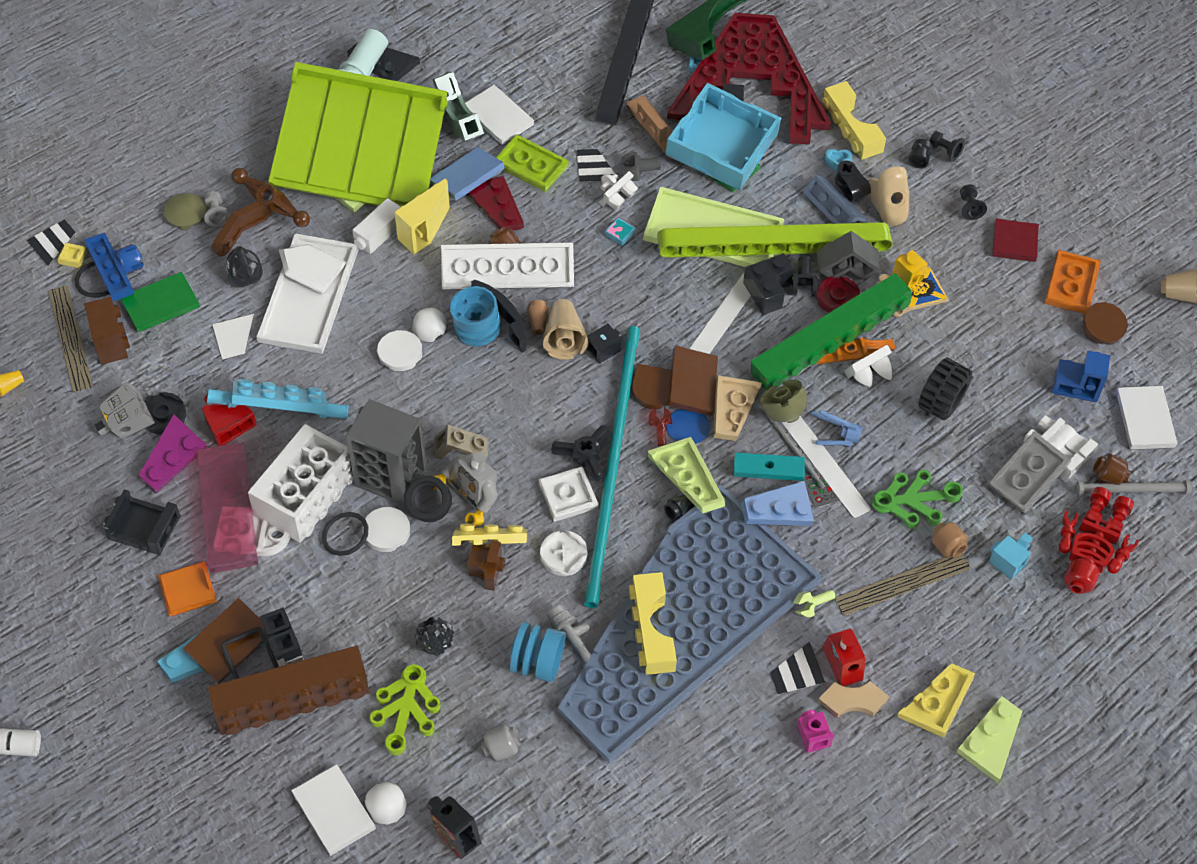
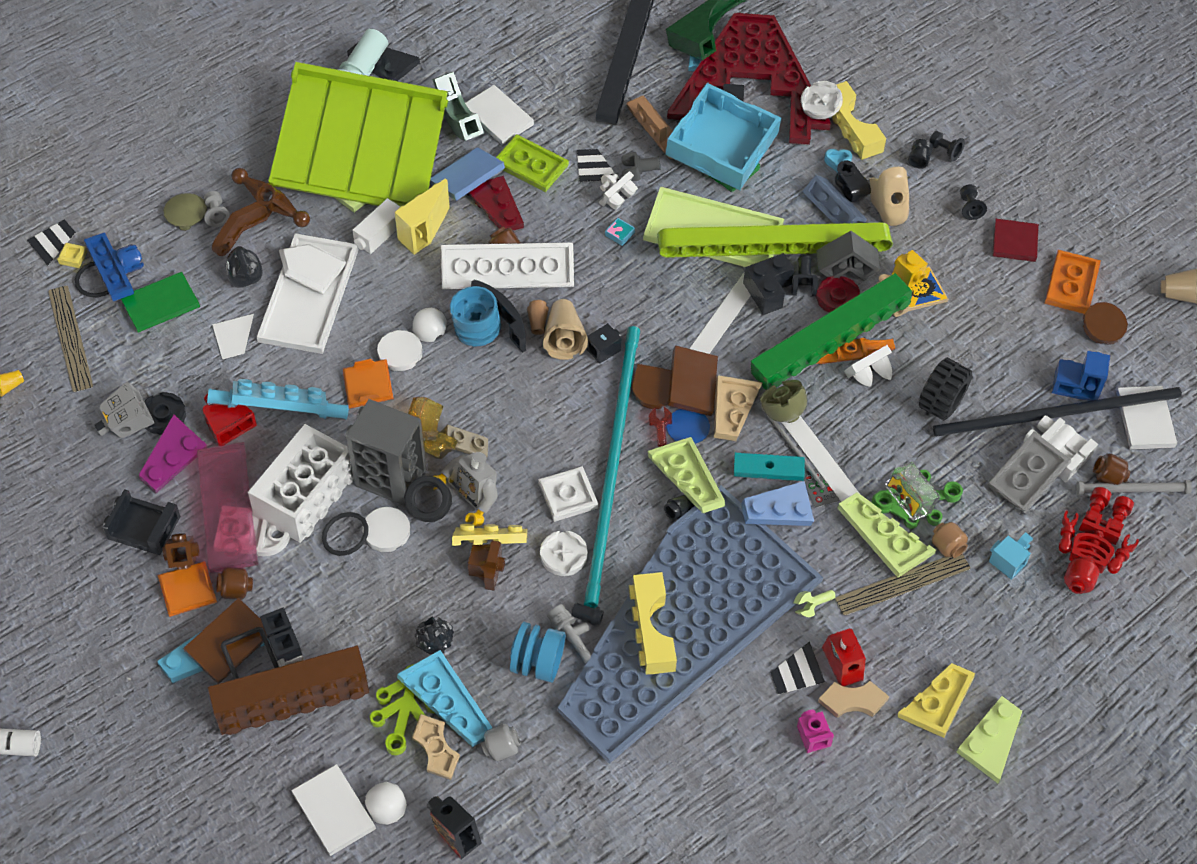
reddish brown slope [84,297,130,365] -> none
black bush [551,425,611,482] -> none
medium blue plant [811,410,863,447] -> none
none -> reddish brown brick [163,533,200,570]
none -> reddish brown head [216,567,253,600]
none -> orange piece [343,359,394,409]
none -> medium azure wing [397,650,492,747]
none -> clear yellow arch [408,397,458,458]
none -> tan tile [412,714,460,780]
none -> black pin [571,602,604,626]
none -> white tile [801,81,843,119]
none -> yellowish green wing [838,492,936,578]
none -> clear brick [885,462,941,521]
none -> black piece [933,387,1182,437]

